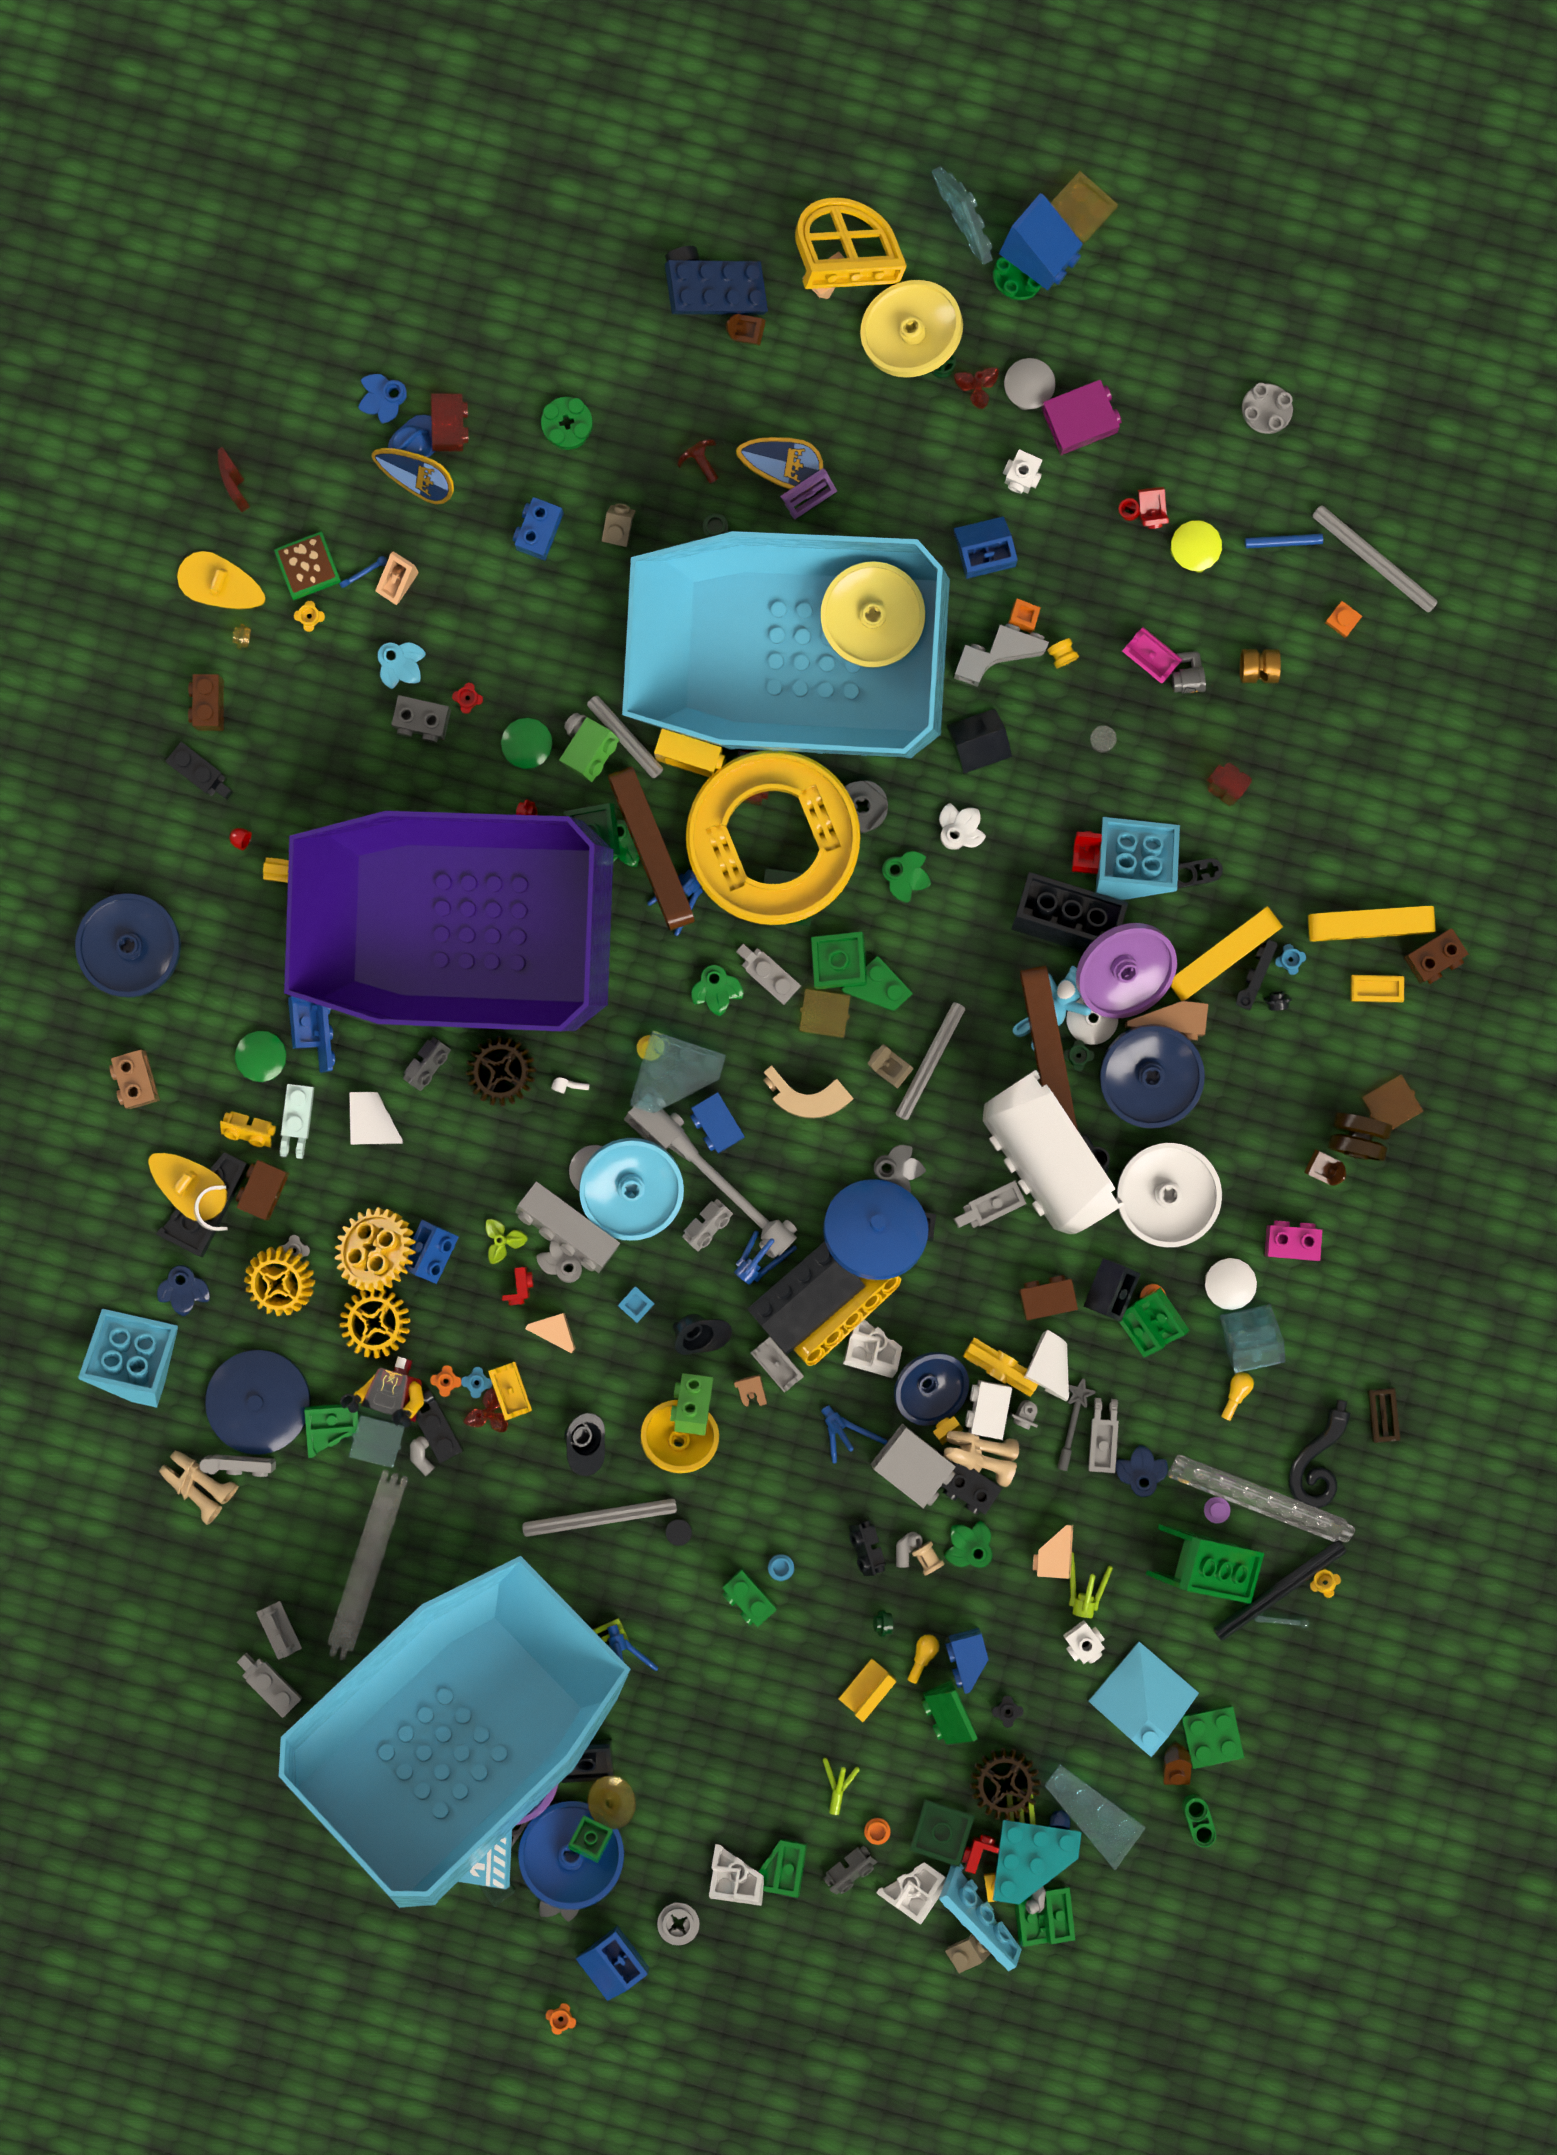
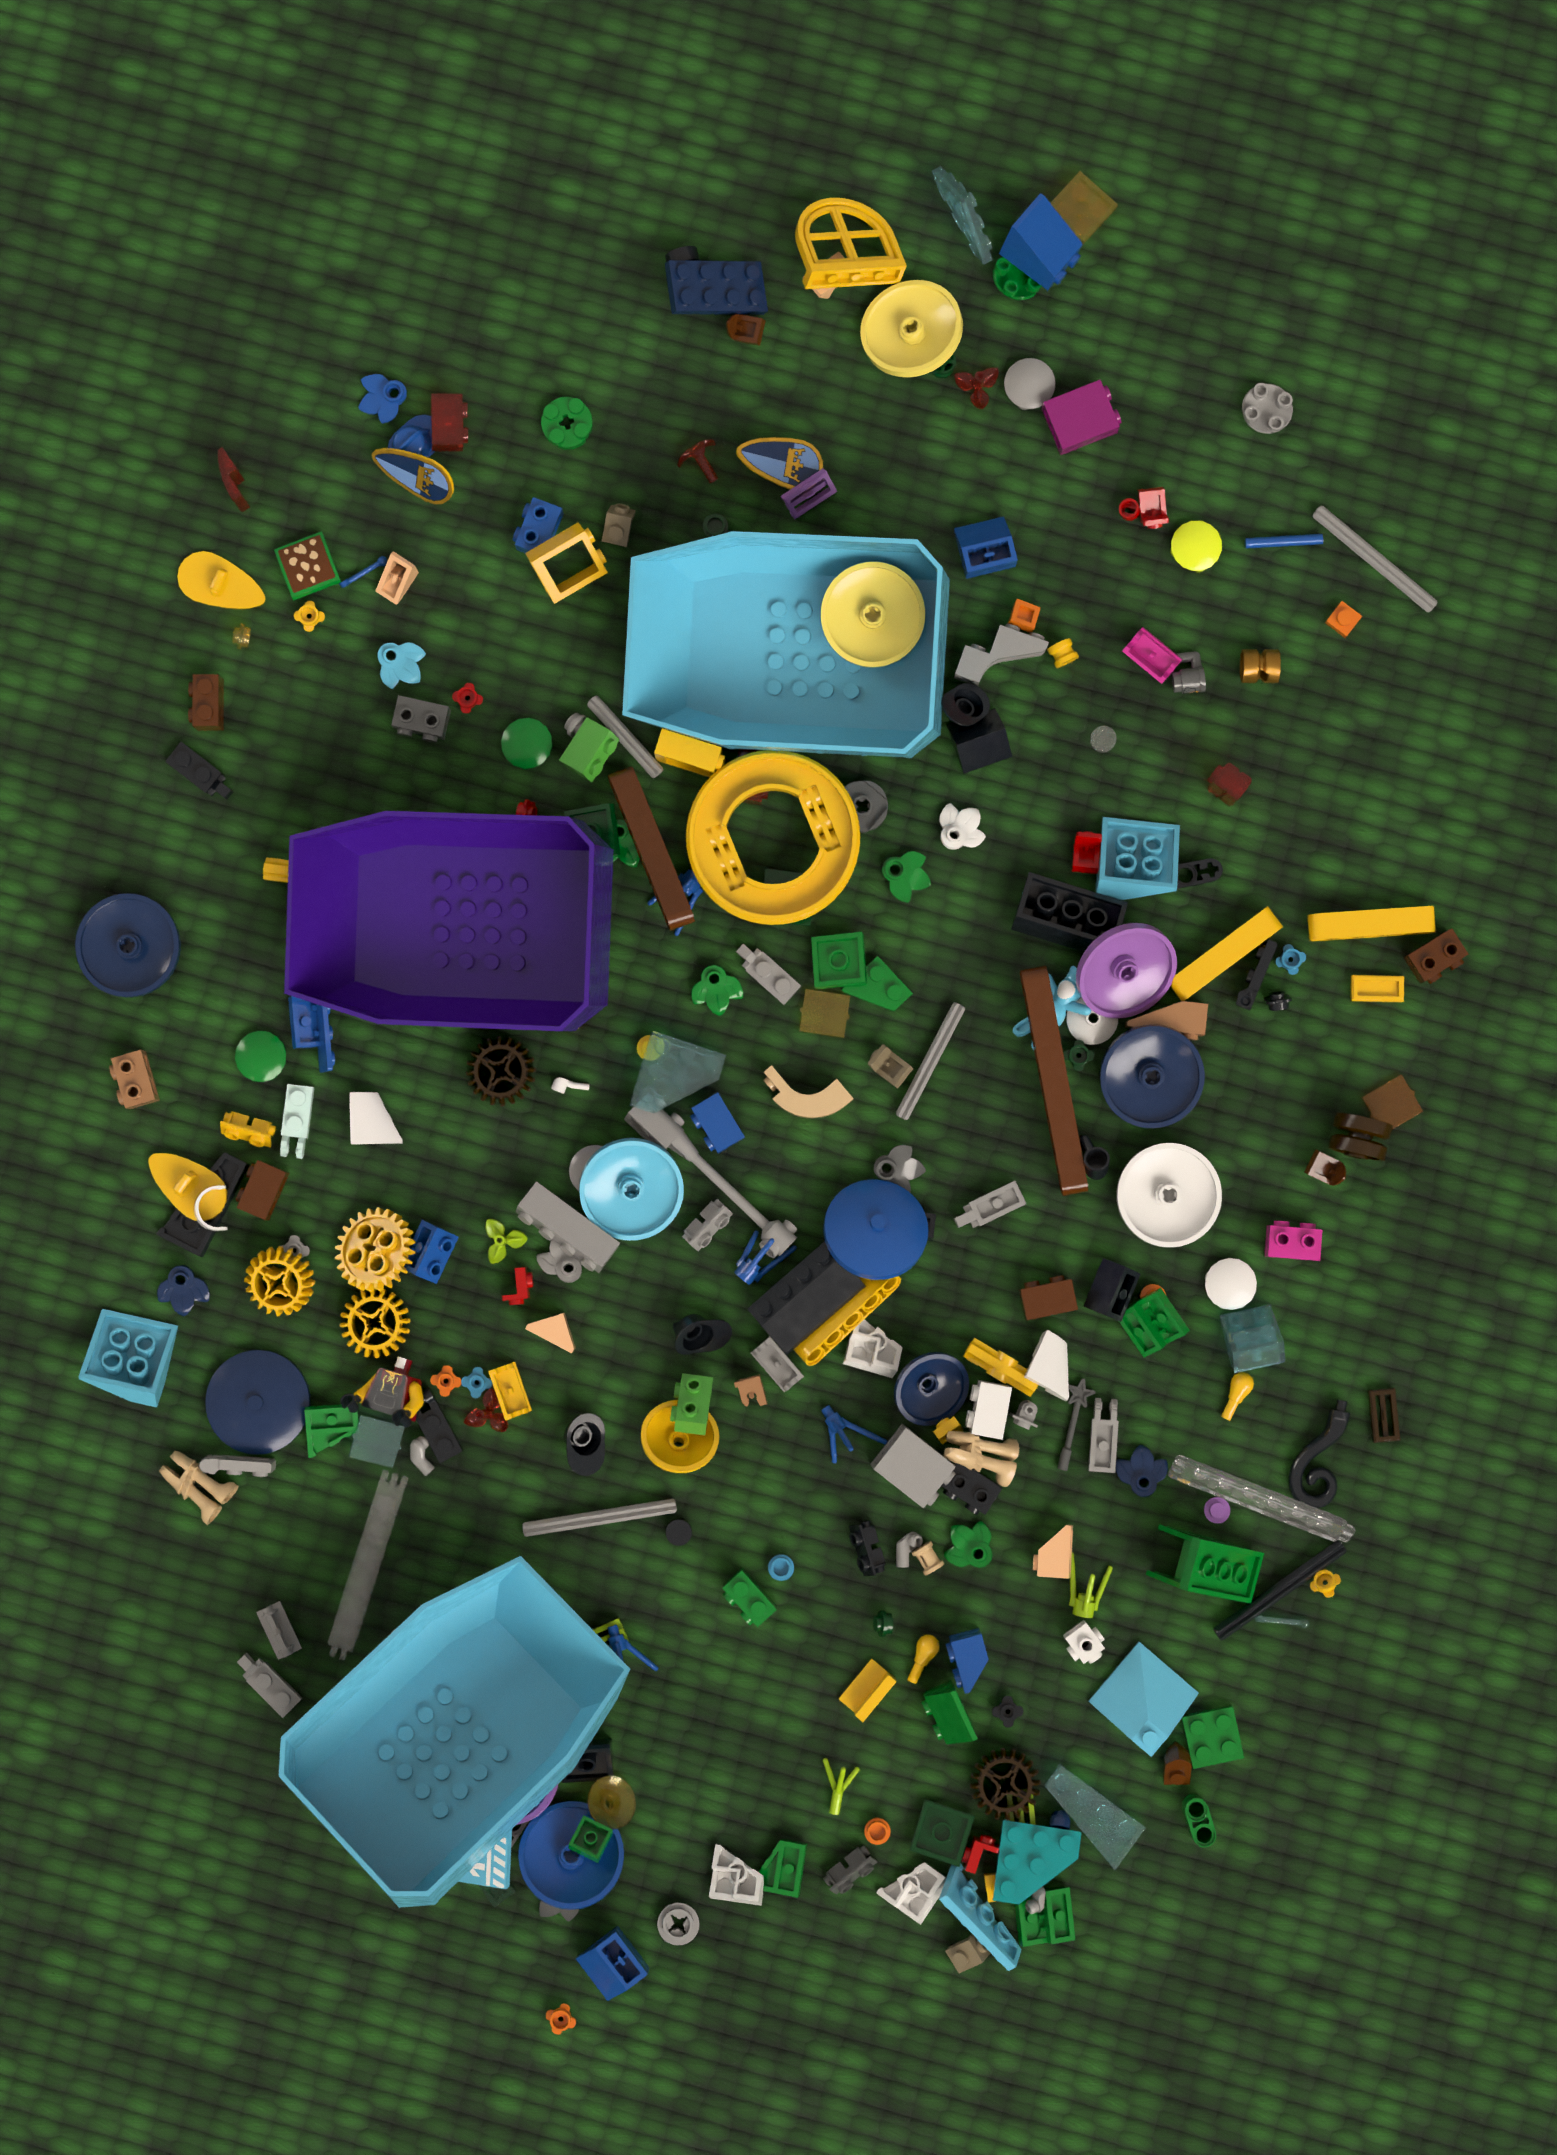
red hinge [229,828,252,851] -> none
dark grey hinge [403,1037,451,1091] -> none
dark azure plate [618,1286,655,1323] -> none
white slope [983,1070,1124,1234] -> none
white brick [1003,450,1042,494] -> none
none -> yellow window [525,522,608,604]
none -> black piece [941,683,990,726]

